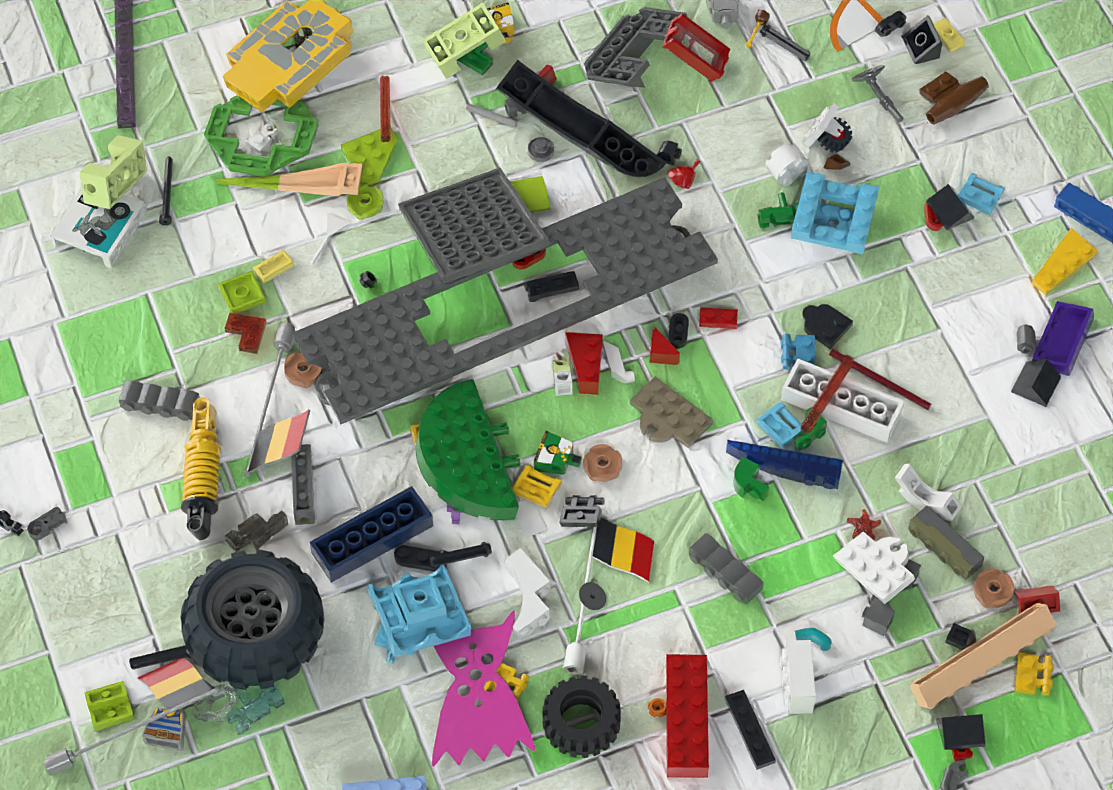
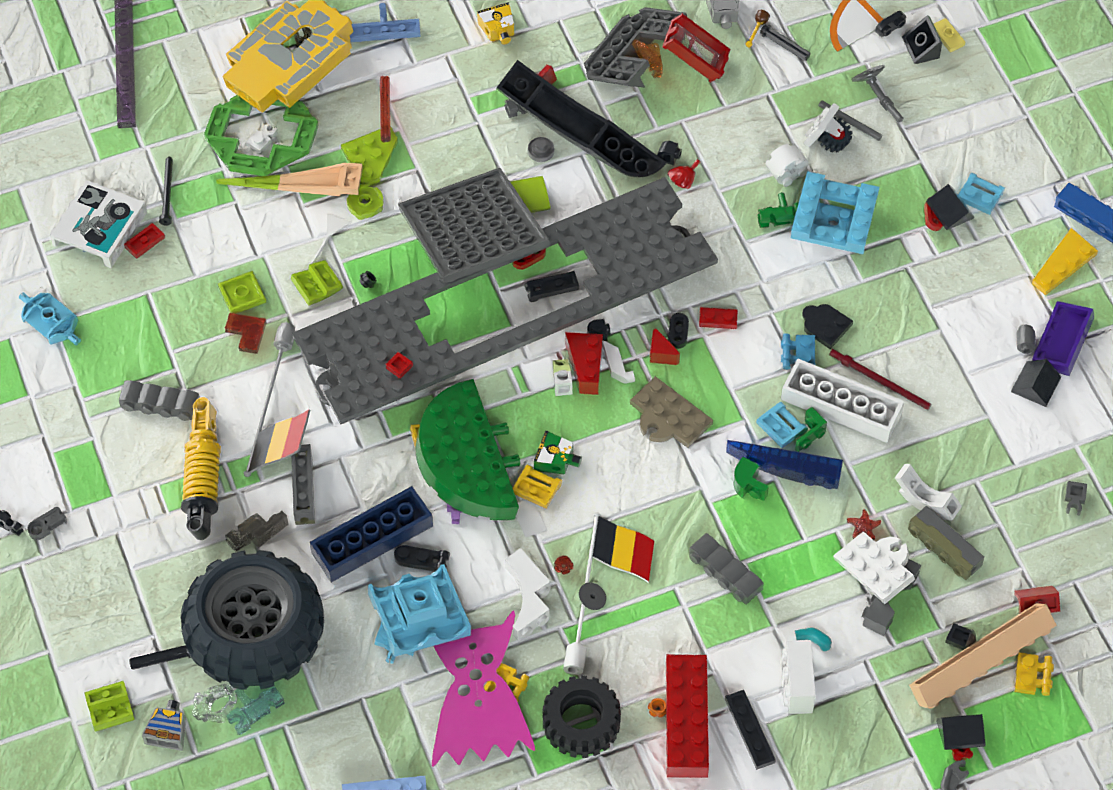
flag [43,658,220,775] -> none
yellowish green plate [80,135,147,209] -> none
light yellow plate [253,250,295,284] -> none
nougat plate [284,352,323,388] -> none
yellowish green plate [422,3,506,79] -> none
black axle [430,542,492,567] -> none
green plate [457,42,493,76] -> none
light grey bar [466,103,518,127] -> none
plate [559,495,605,527] -> none
nougat plate [583,444,622,482] -> none
clear red axle [800,357,853,434] -> none
reddish brown slope [823,154,851,170] -> none
reddish brown plate [920,72,989,125] -> none
nougat plate [973,569,1014,608] -> none
none -> medium azure plate [19,292,81,345]
none -> red plate [124,223,165,259]
none -> lime slope [291,260,343,306]
none -> medium blue plate [350,3,421,42]
none -> red plate [385,352,413,379]
none -> clear red plate [554,555,574,575]
none -> black plate [587,319,611,342]
none -> clear orange piece [632,40,663,78]
none -> dark grey bar [818,100,882,141]
none -> dark grey plate [1065,481,1087,516]

